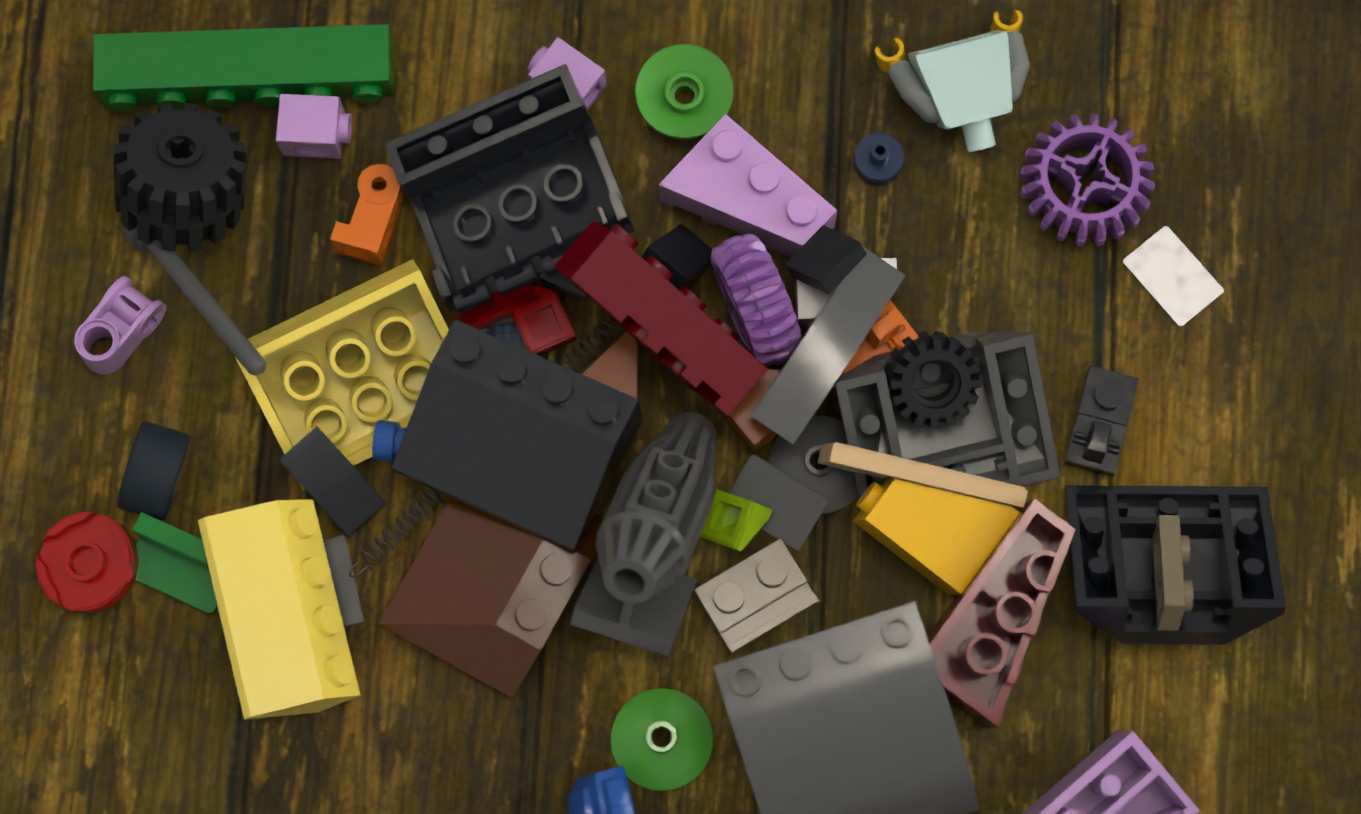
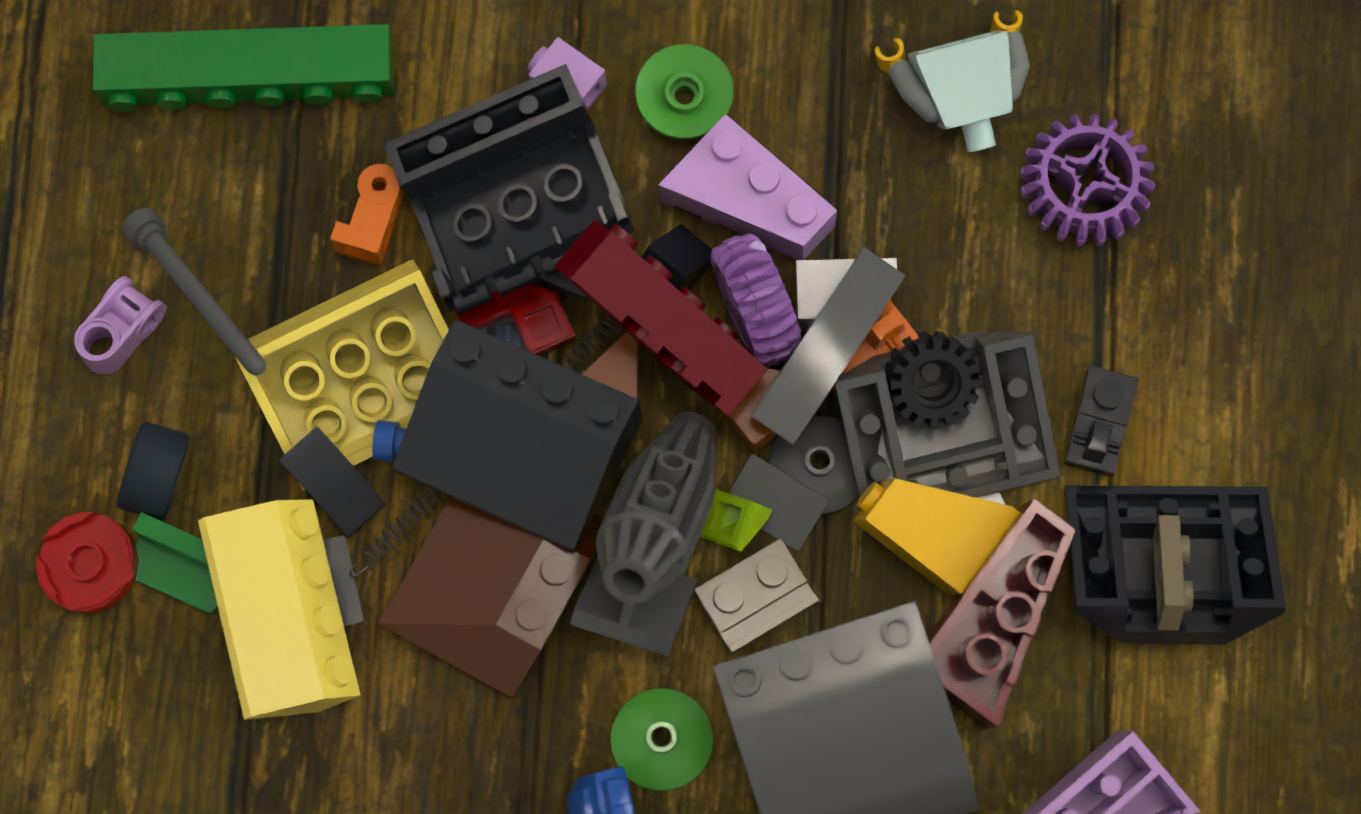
black wheel [114,103,247,251] -> none
lavender brick [276,94,352,159] -> none
black piece [785,225,867,294] -> none
tan tile [818,442,1028,508] -> none
dark blue tile [854,133,904,186] -> none
flat silver sticker [1123,226,1224,326] -> none

